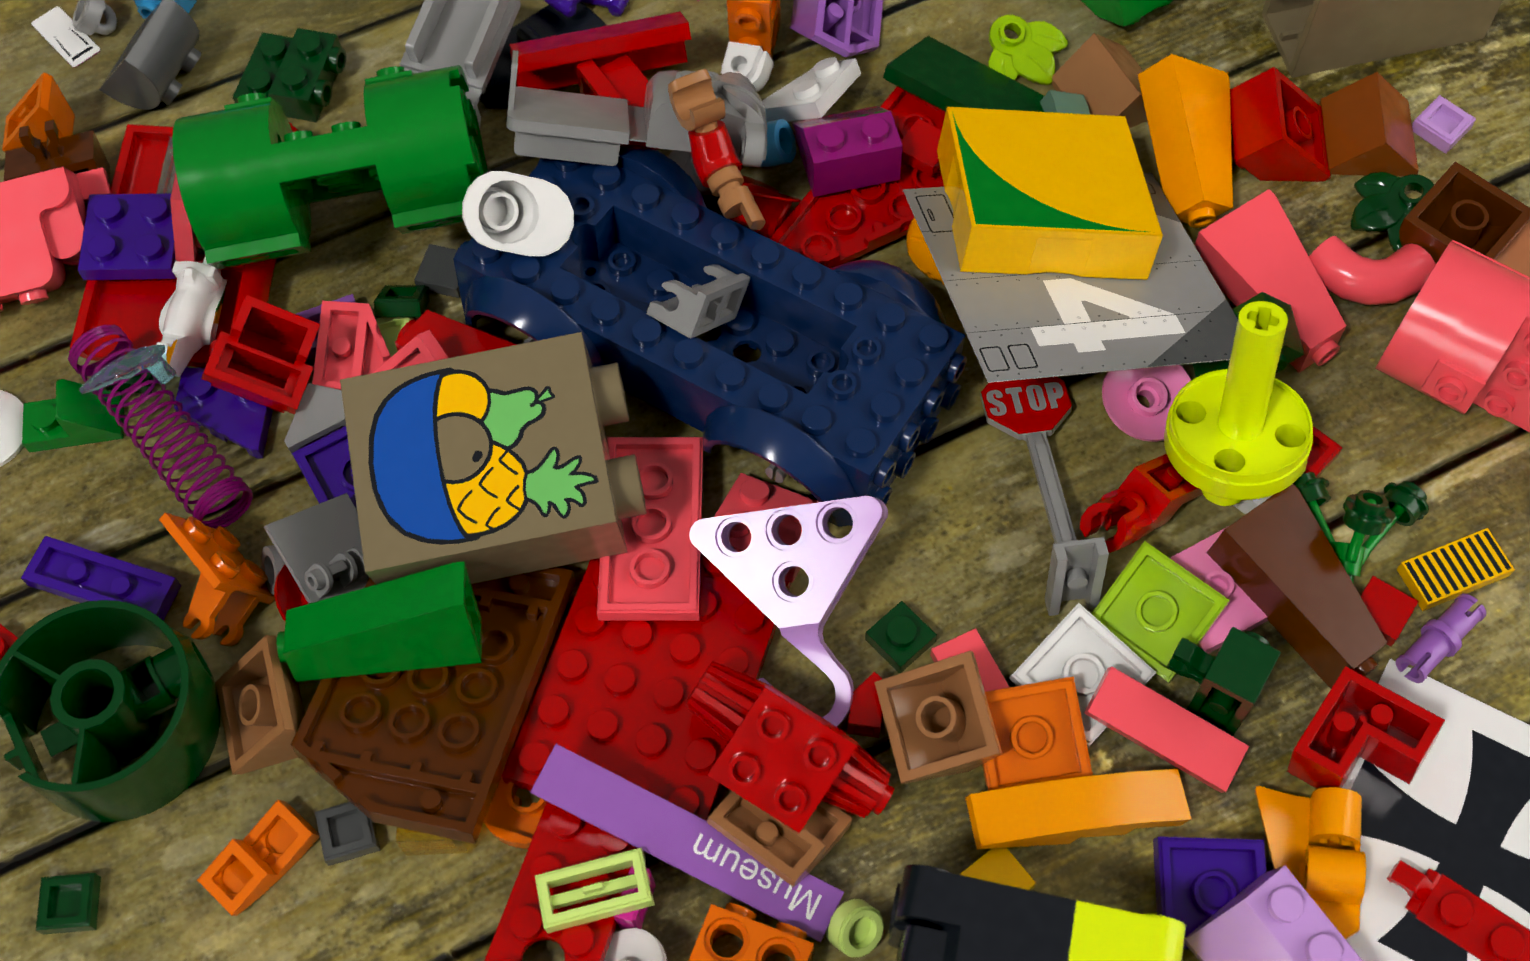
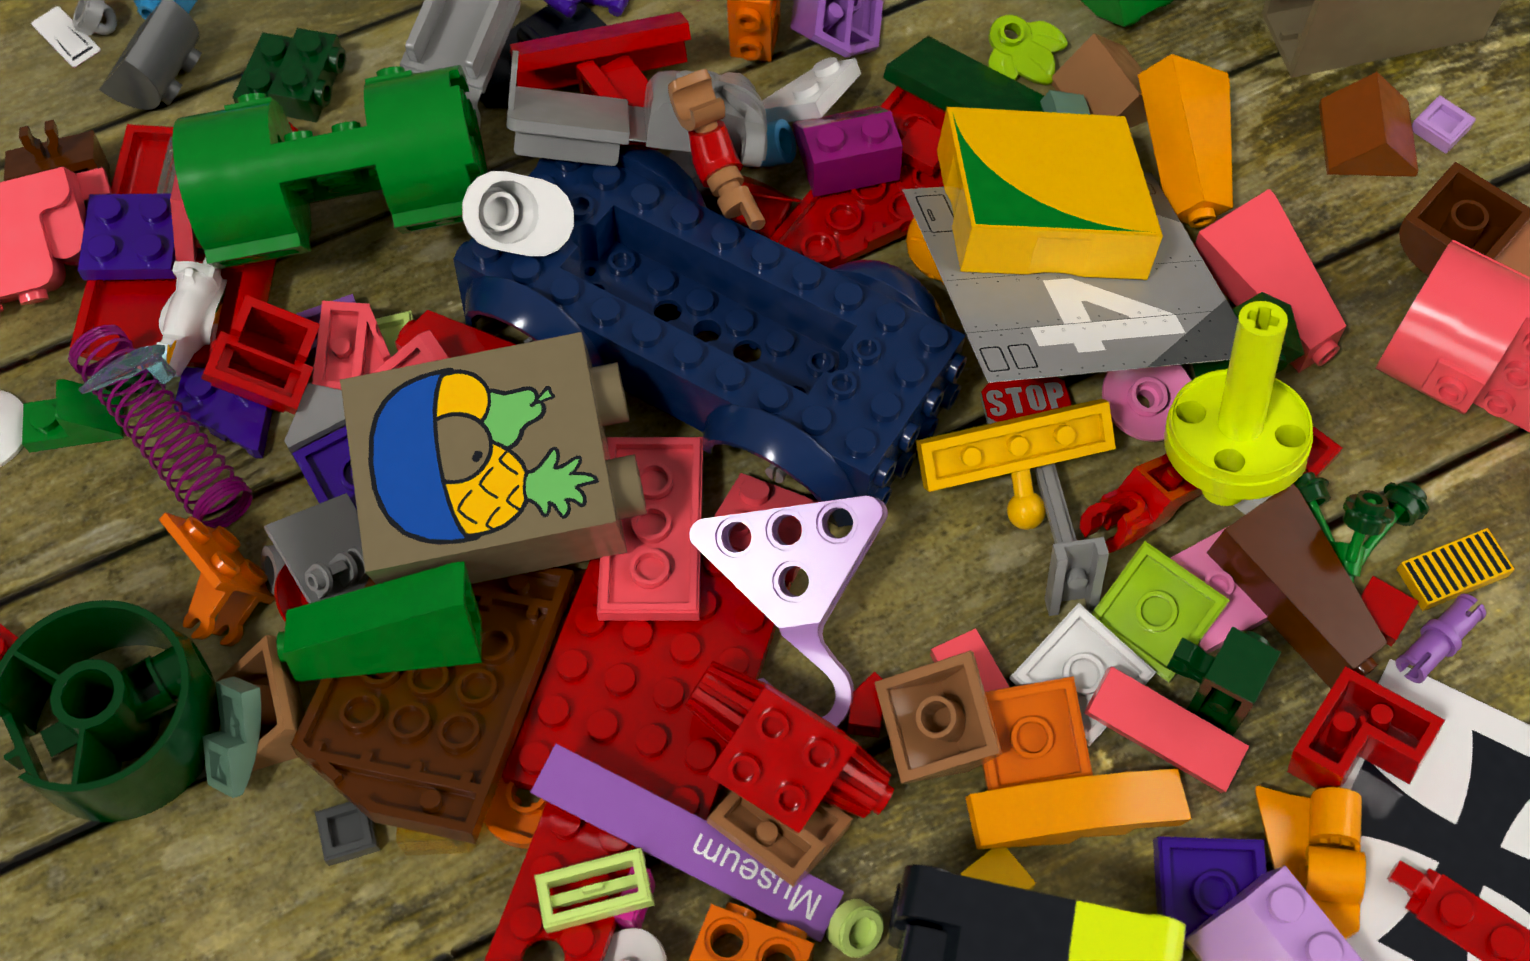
orange slope [2,72,75,152] -> none
dark purple plate [21,536,182,620] -> none
dark green tile [36,873,101,935] -> none
orange slope [197,800,320,916] -> none
dark green tile [374,285,430,317] -> none
dark grey tile [414,244,460,298] -> none
light grey hinge [646,264,751,339] -> none
white piece [721,42,774,92] -> none
dark green plate [865,601,937,674] -> none
red slope [1230,67,1331,182] -> none
coral cylinder [1309,236,1436,305] -> none
dark green plate [1350,172,1434,252] -> none
none -> sand green slope [202,676,261,798]
none -> yellow plate [916,399,1116,530]

